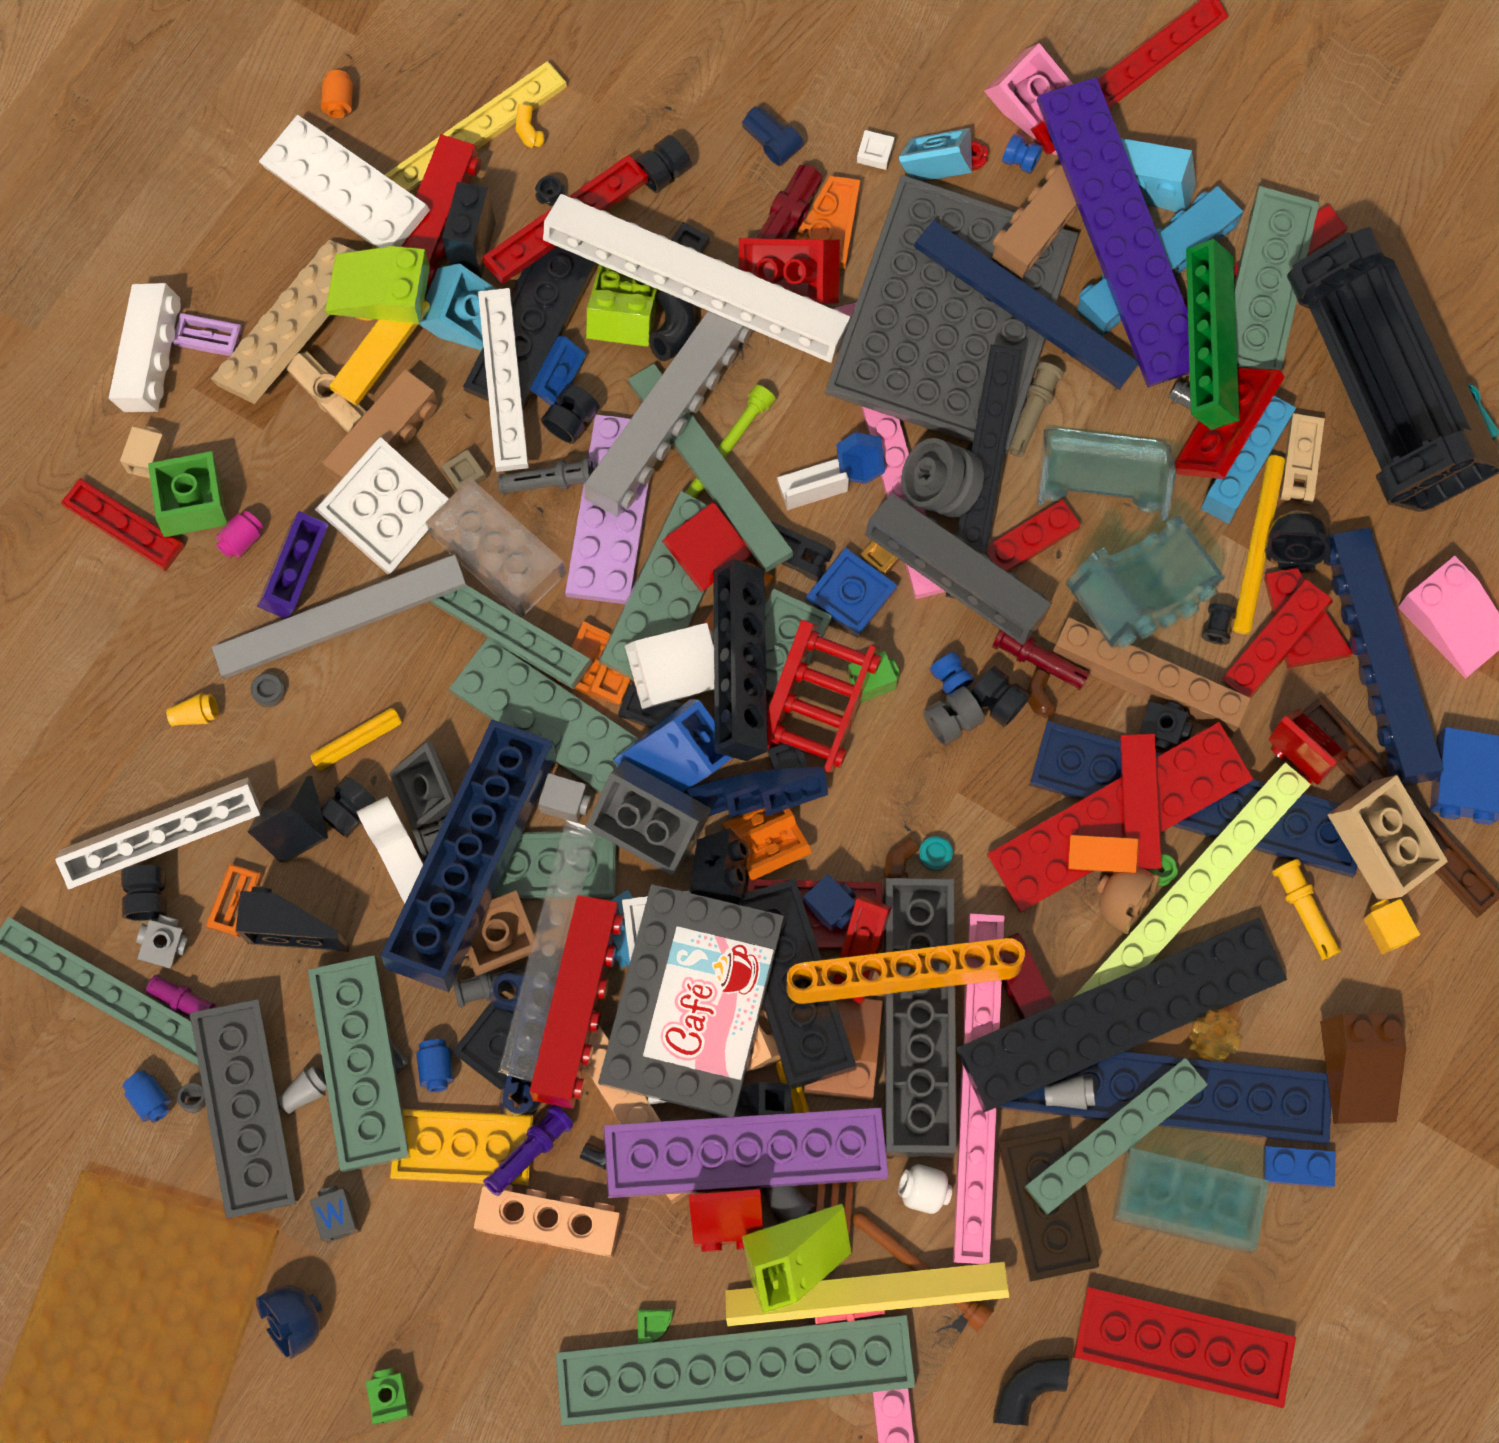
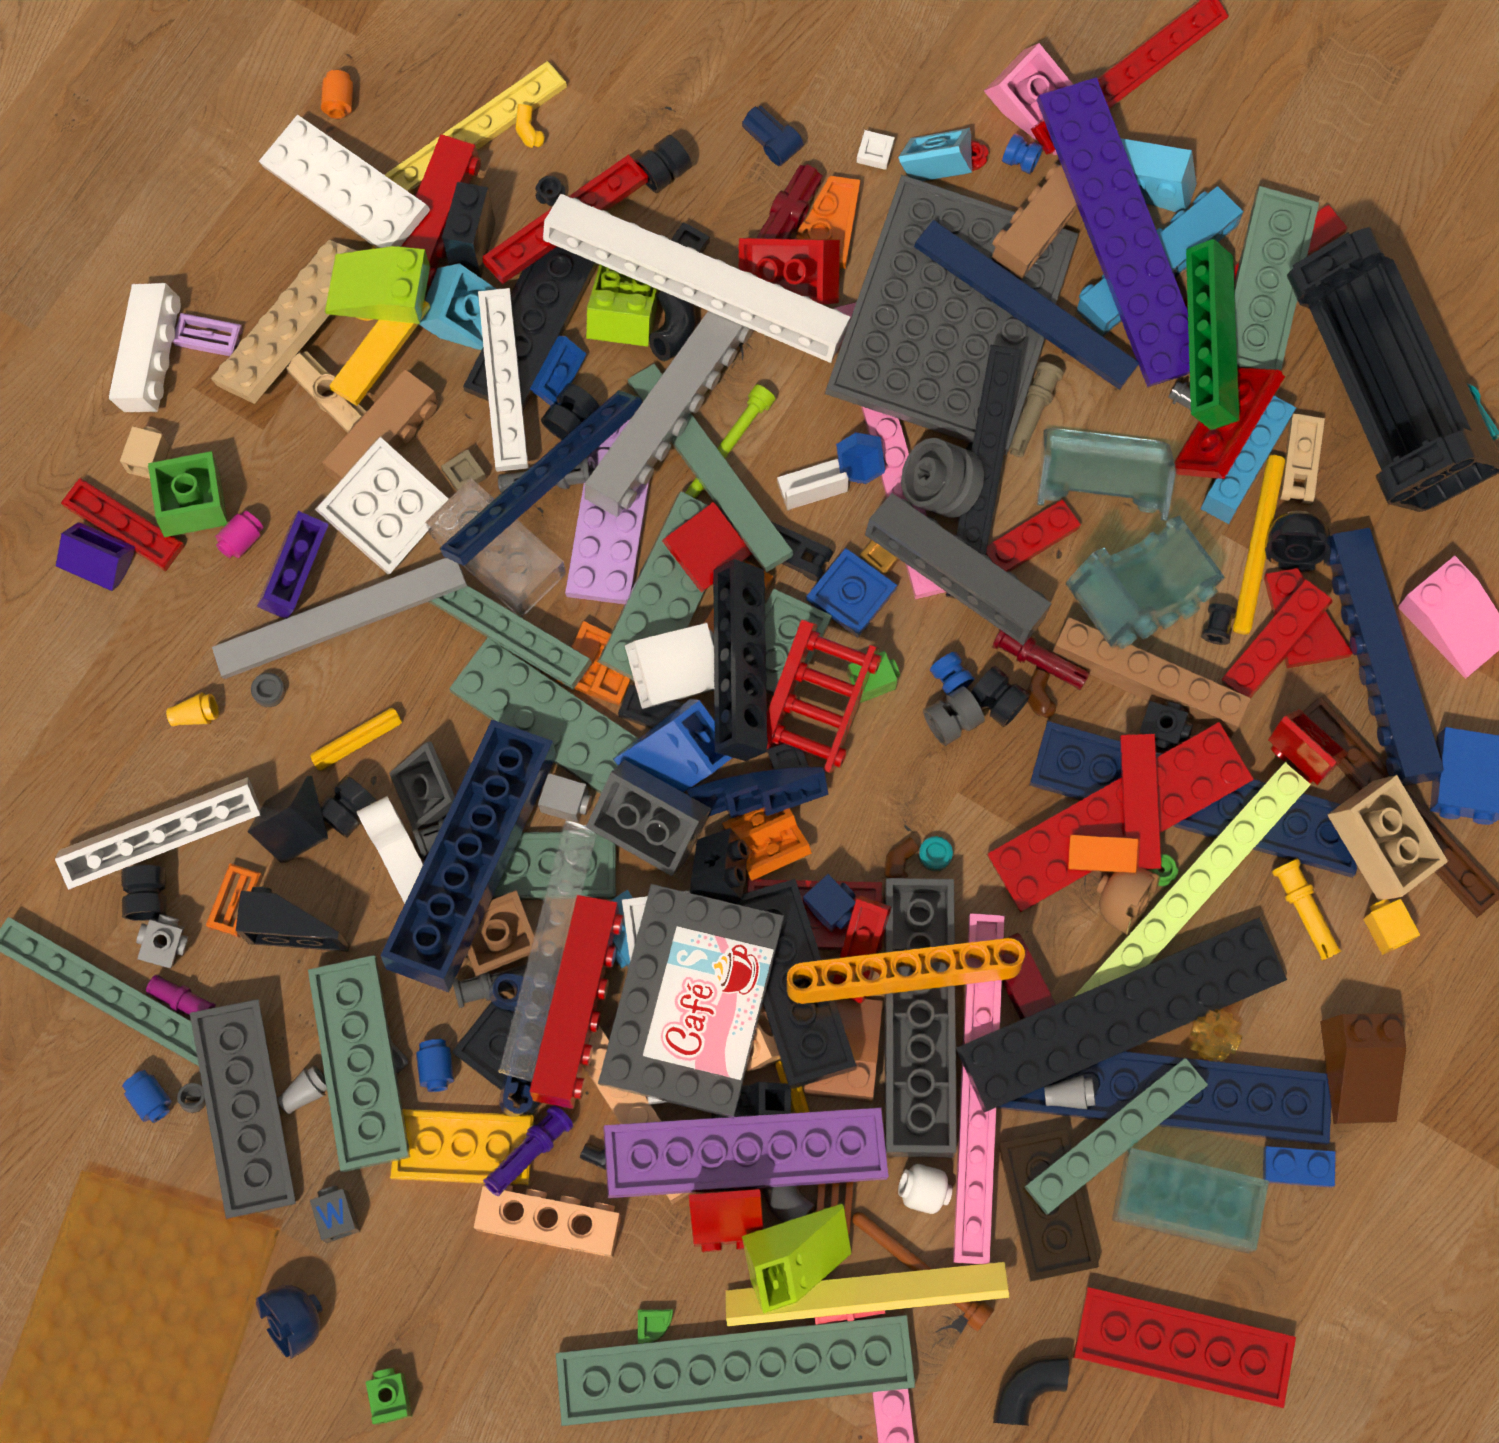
none -> dark purple brick [56,522,135,591]
none -> dark blue tile [440,390,642,566]

